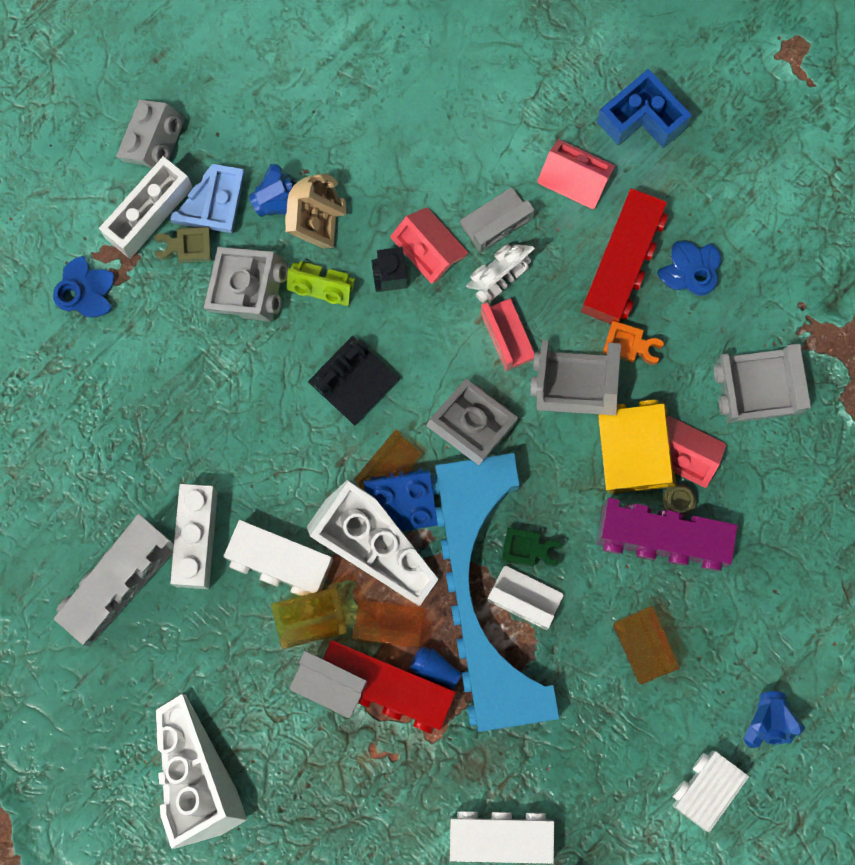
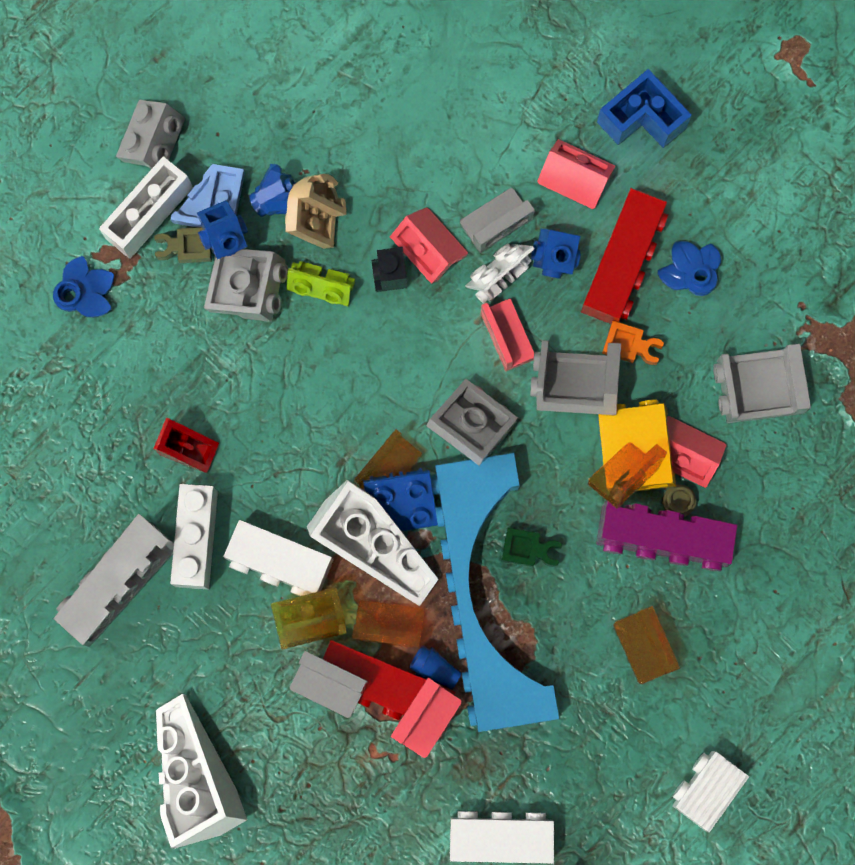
black hinge [308,335,400,426] -> none
white panel [487,566,563,630] -> none
blue rock [744,691,806,748] -> none
none -> red slope [153,418,219,473]
none -> blue brick [197,200,248,260]
none -> coral panel [390,678,461,758]
none -> blue brick [531,229,581,279]
none -> clear orange panel [588,442,667,509]

